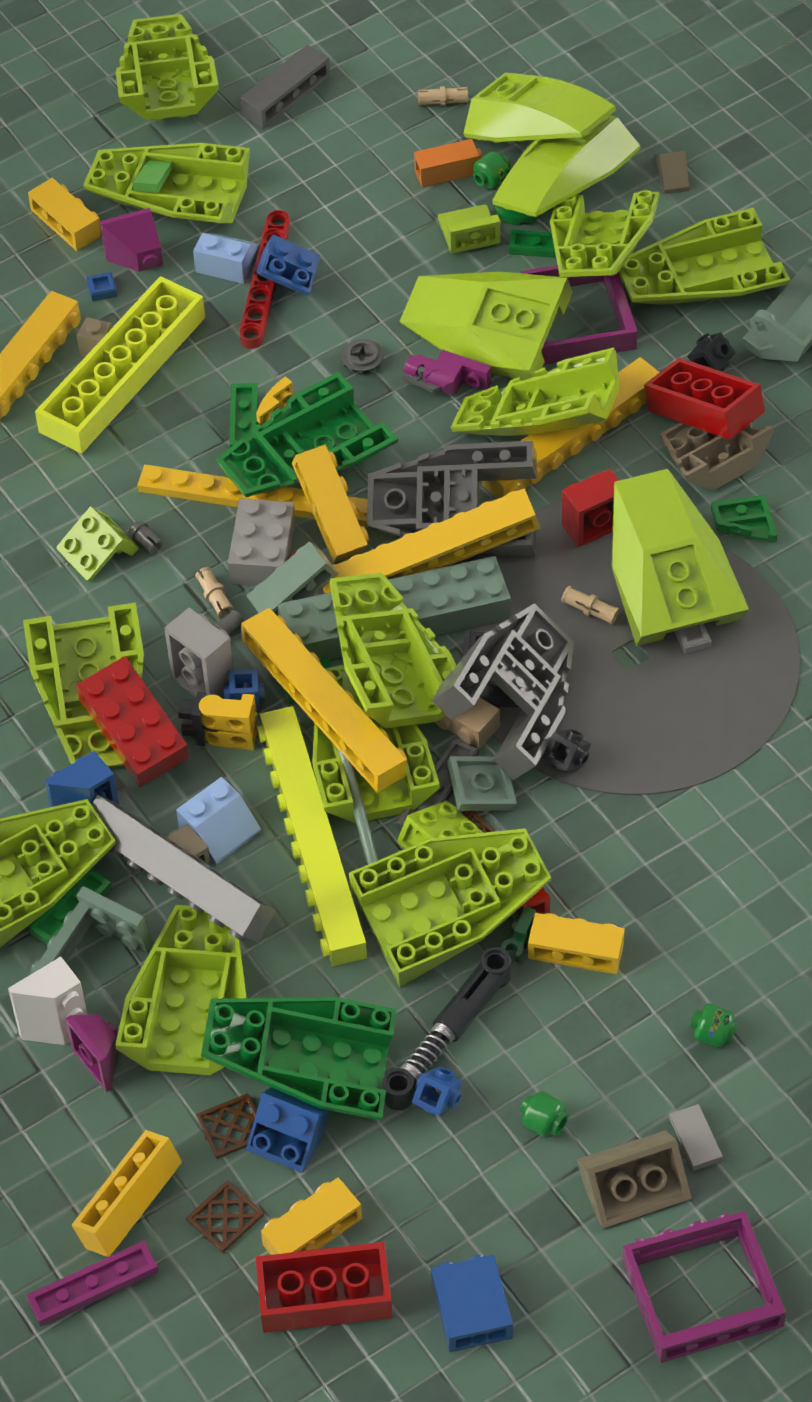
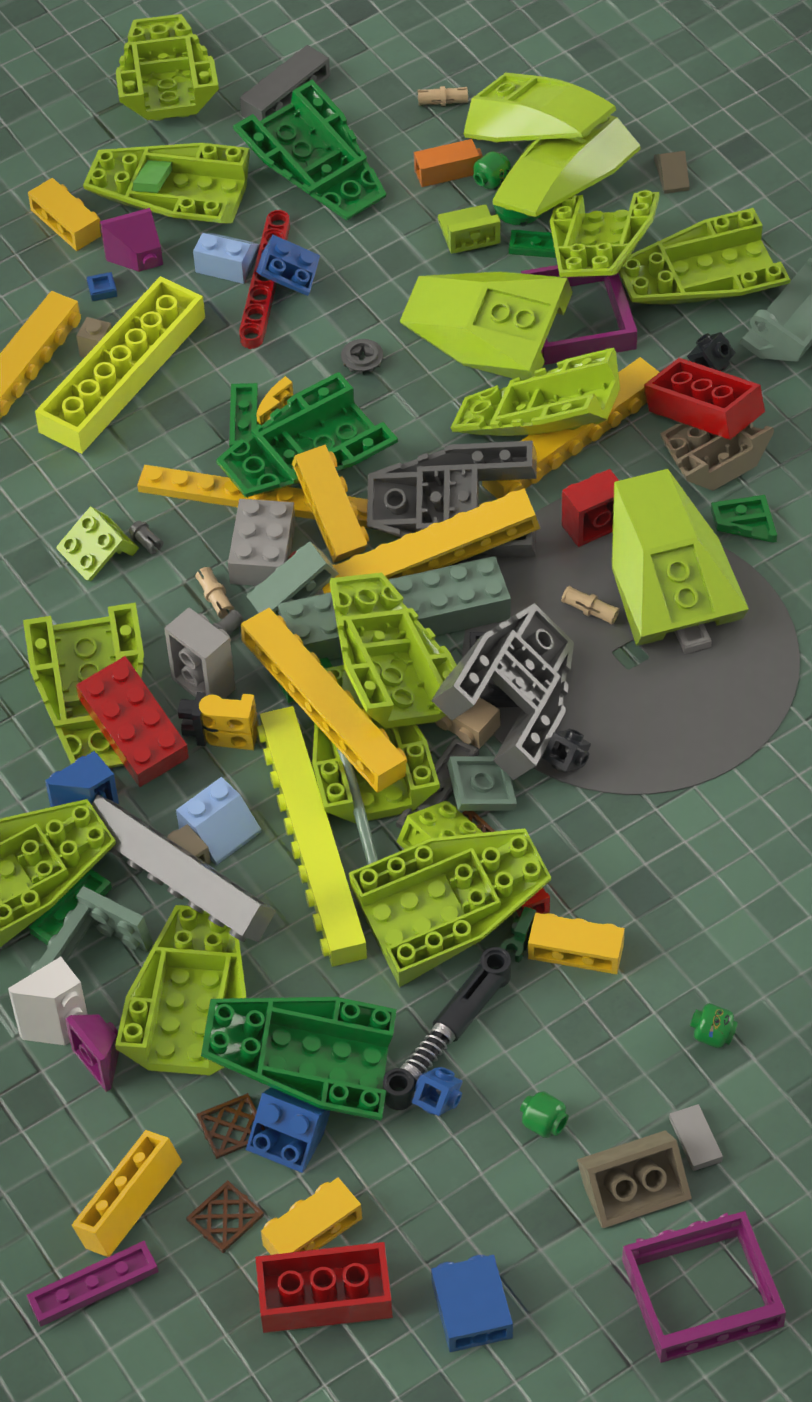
blue brick [224,669,265,712] -> none
magenta plate [403,350,491,395] -> none
none -> green wedge [233,79,387,221]

